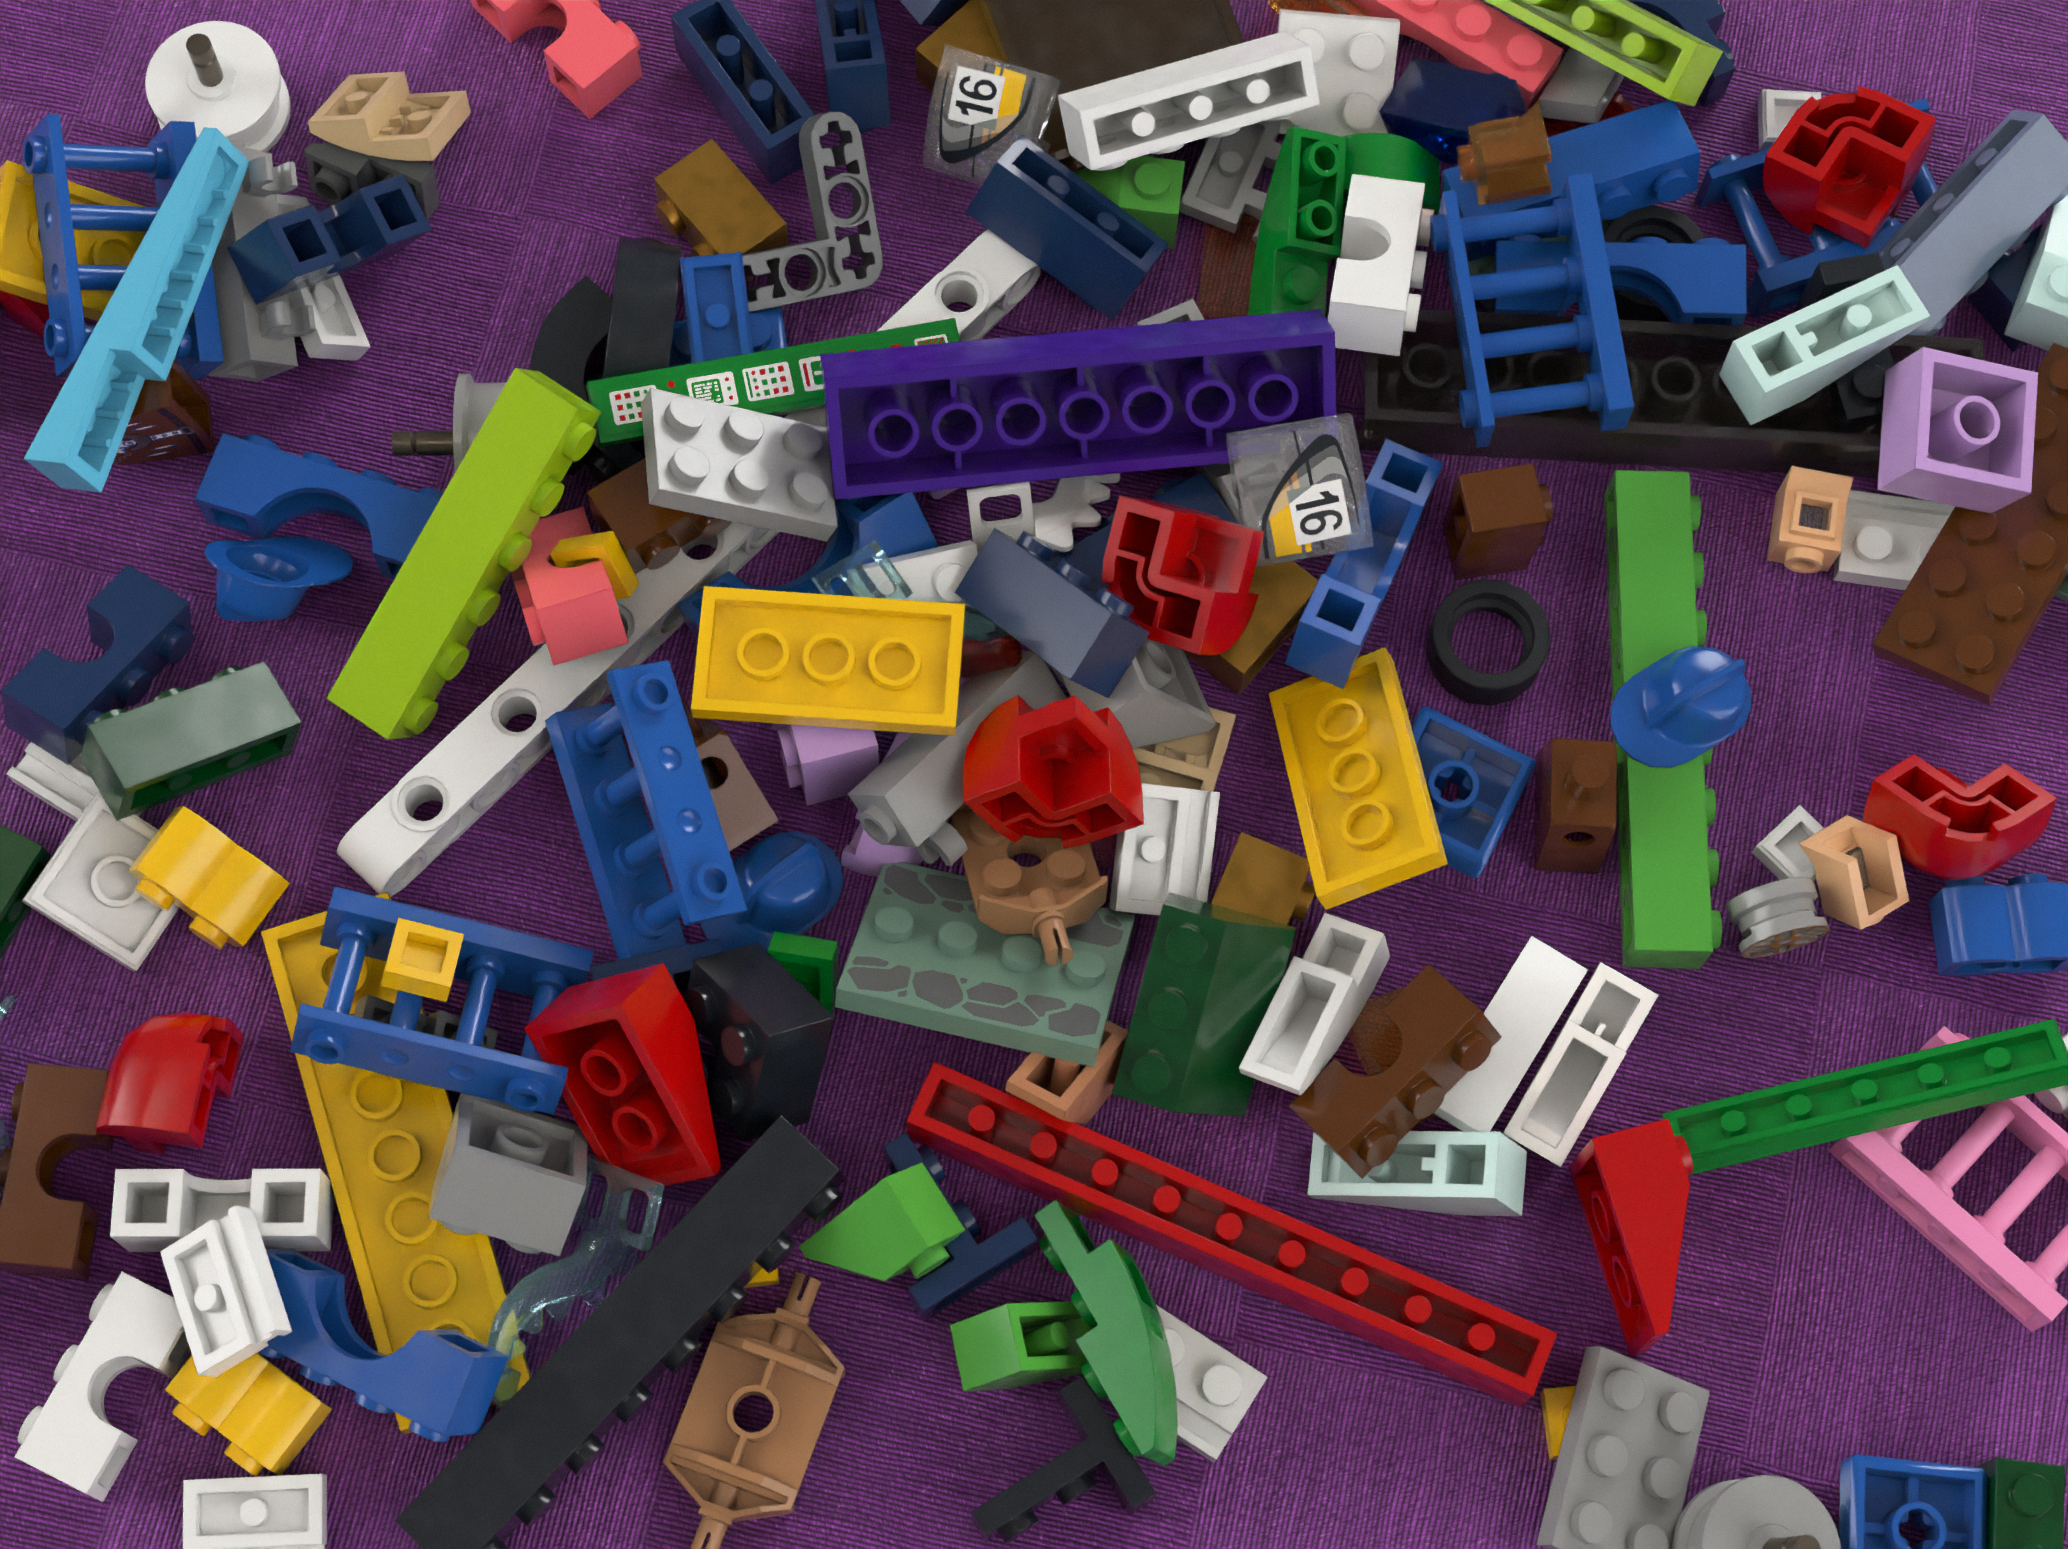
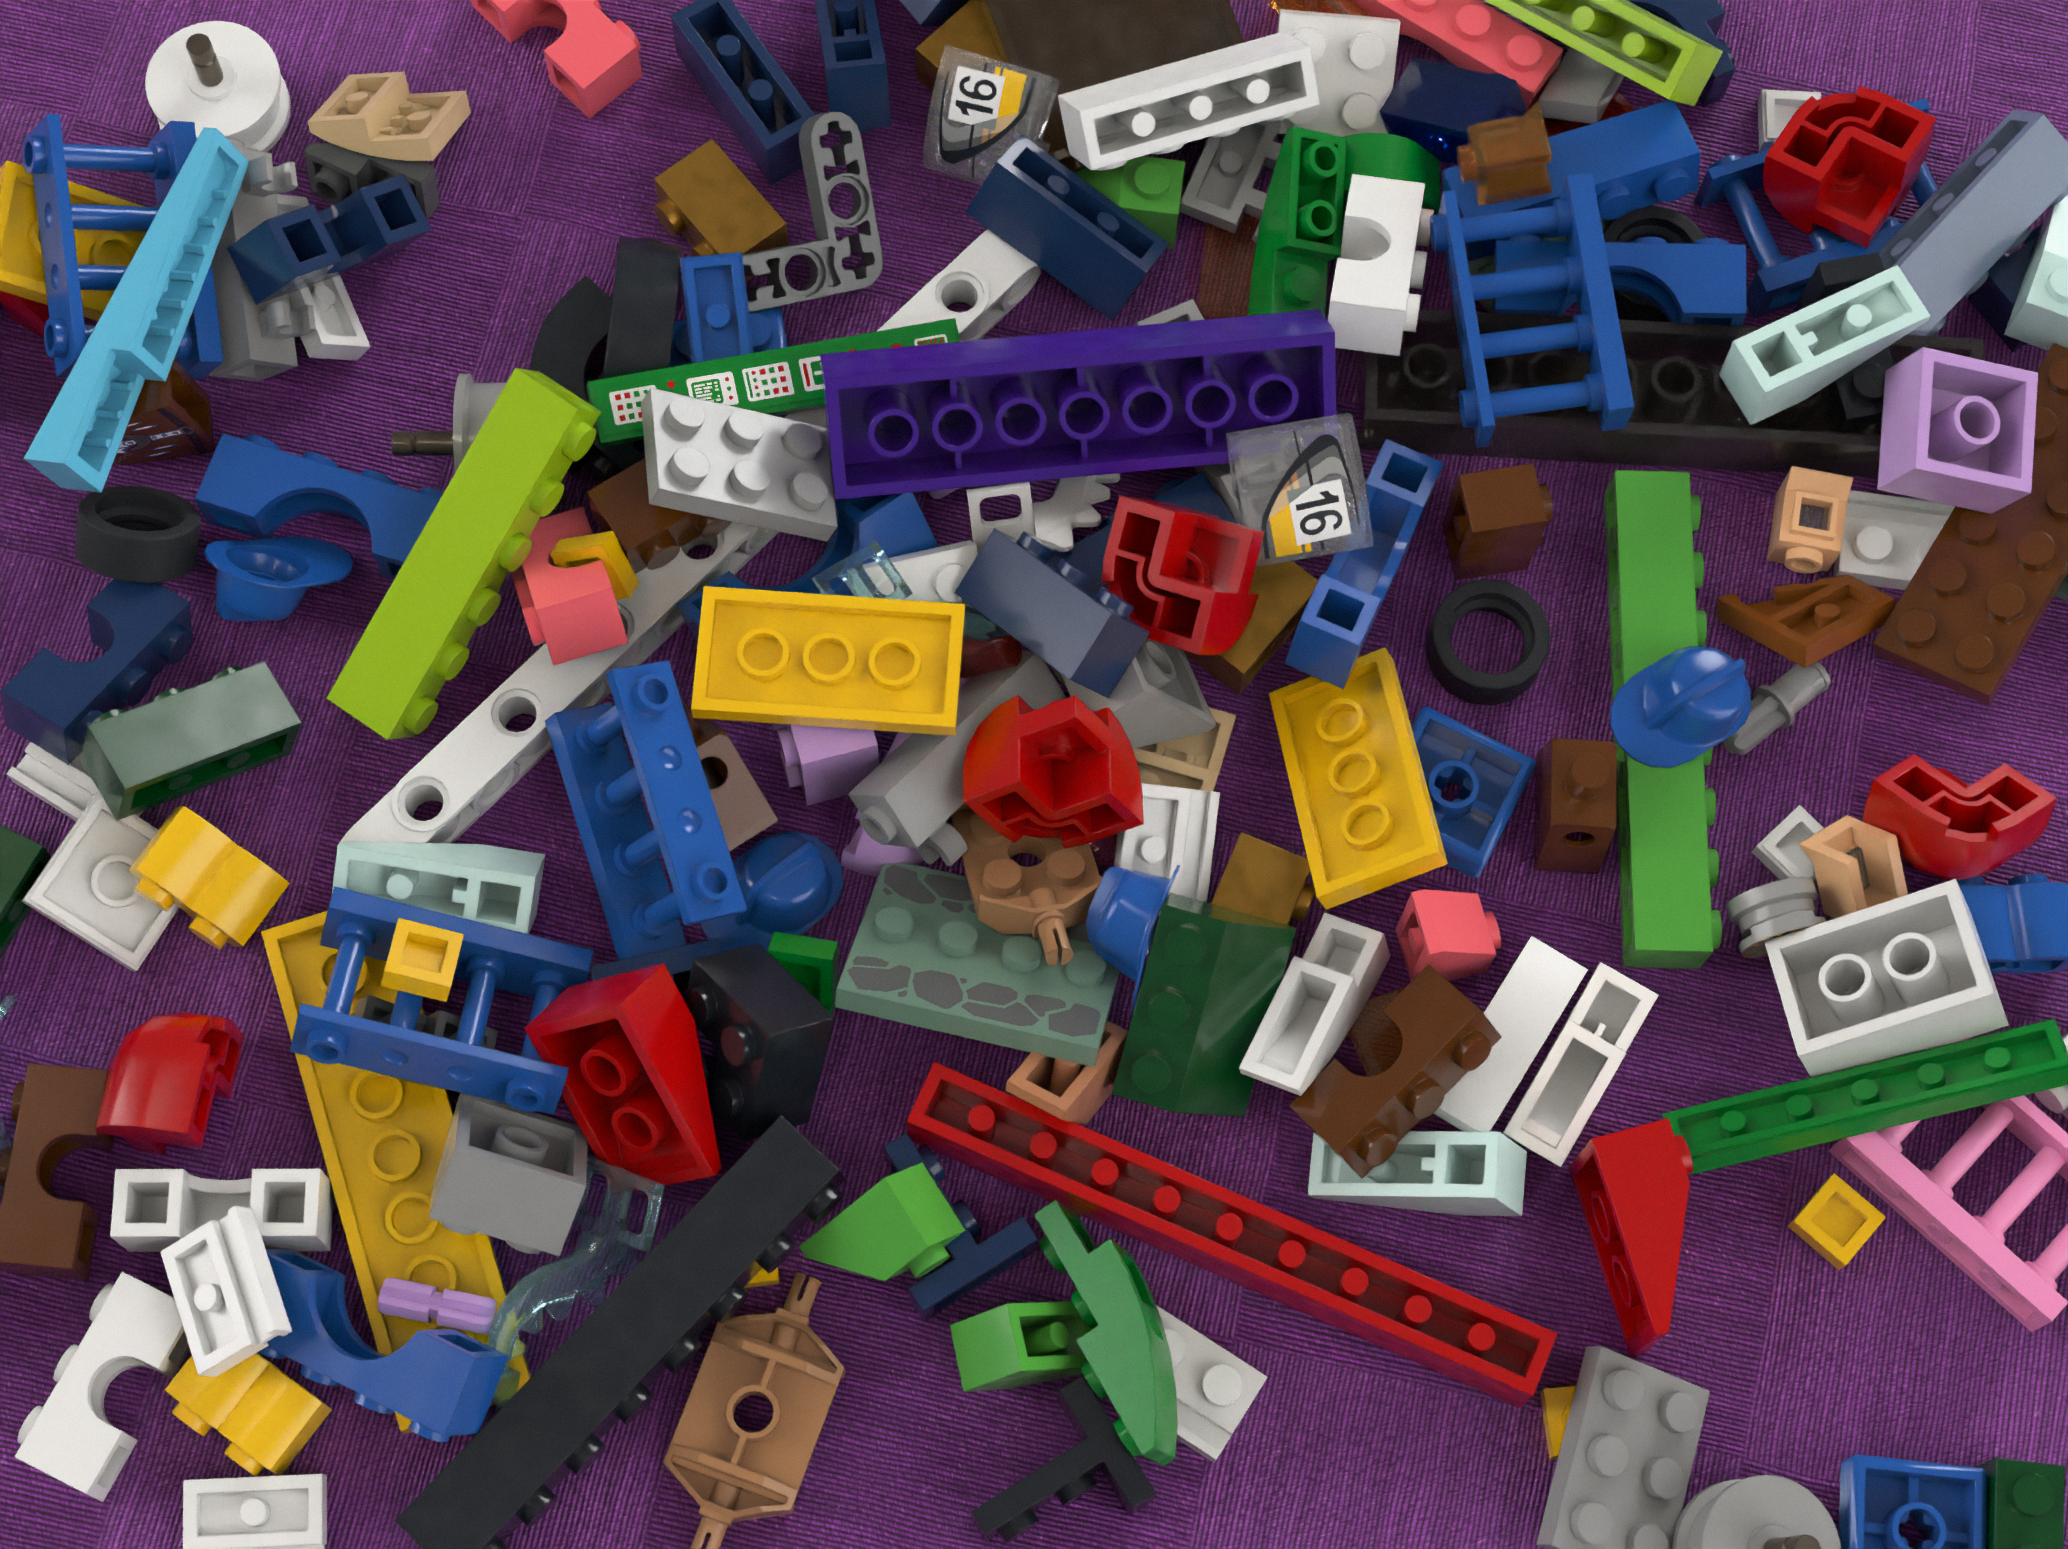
none -> black tyre [75,486,200,583]
none -> light aqua slope [331,841,545,934]
none -> lavender piece [378,1277,497,1335]
none -> blue piece [1086,865,1180,1017]
none -> coral slope [1395,889,1501,981]
none -> dark orange wing [1717,574,1895,668]
none -> light grey axle [1722,661,1831,755]
none -> white brick [1764,879,2009,1077]
none -> yellow plate [1787,1173,1886,1270]

